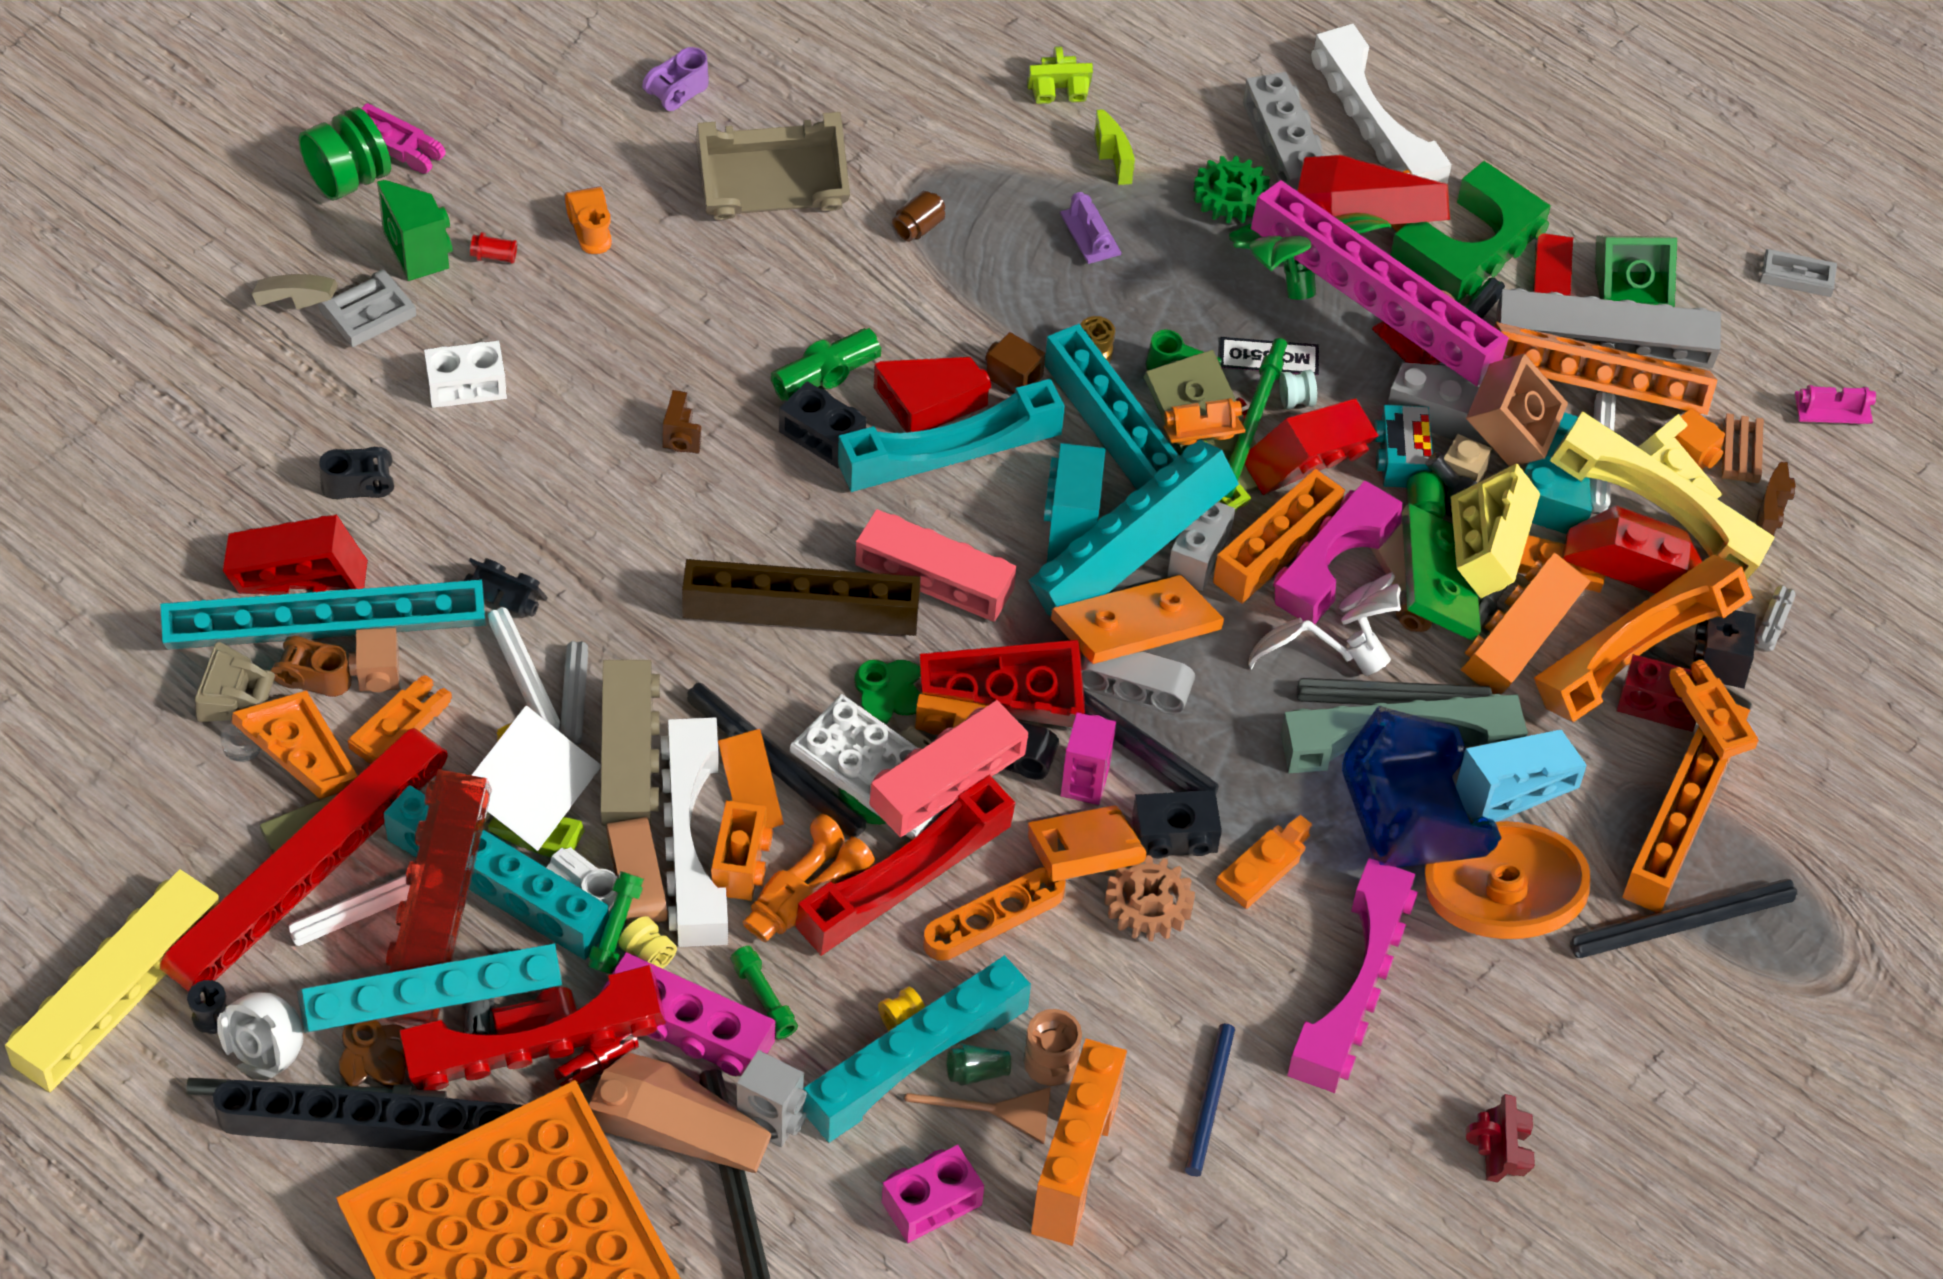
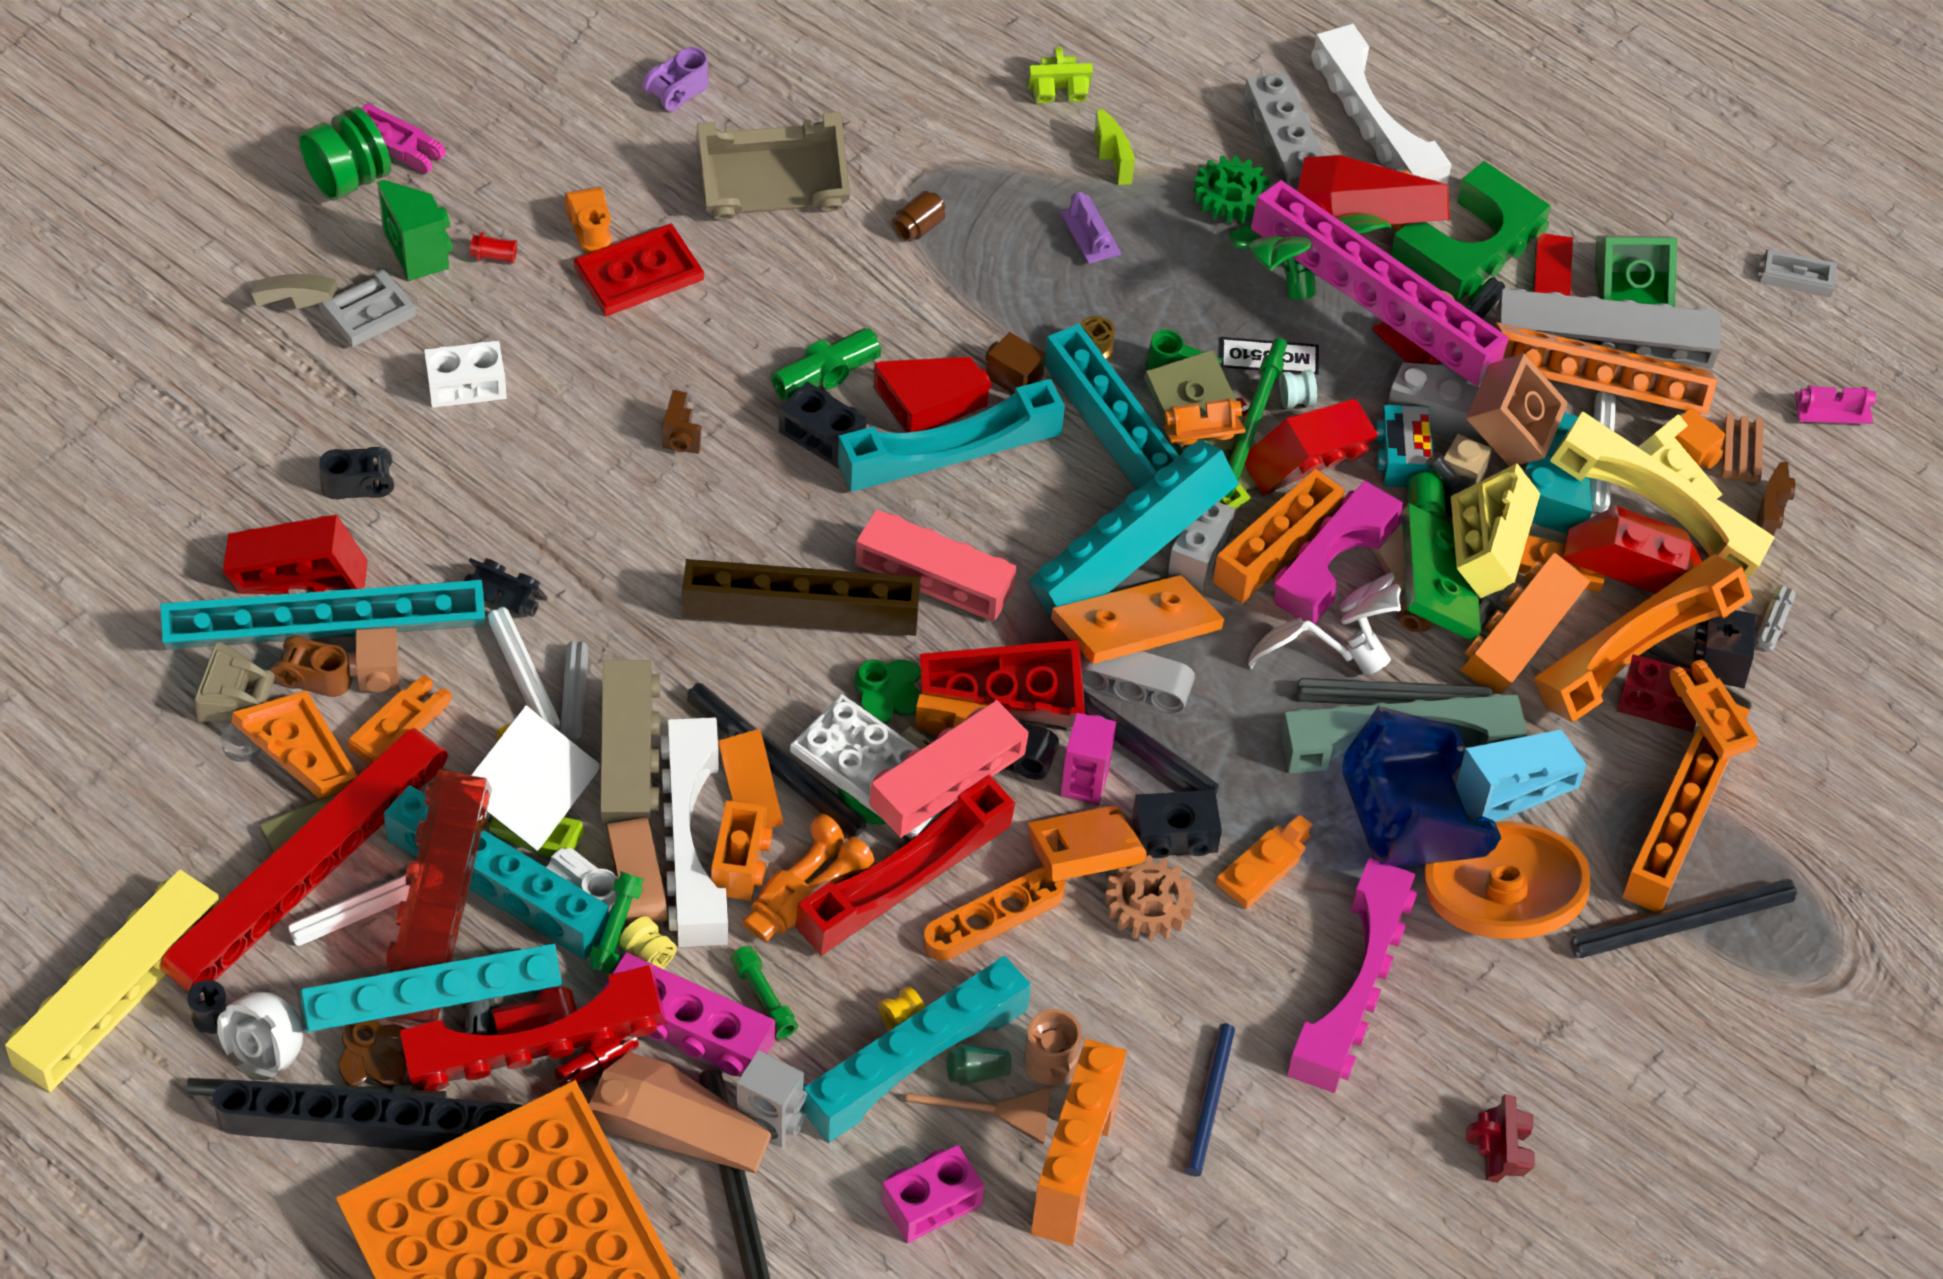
teal wedge [1044,443,1106,563] -> none
none -> red tile [573,223,704,317]

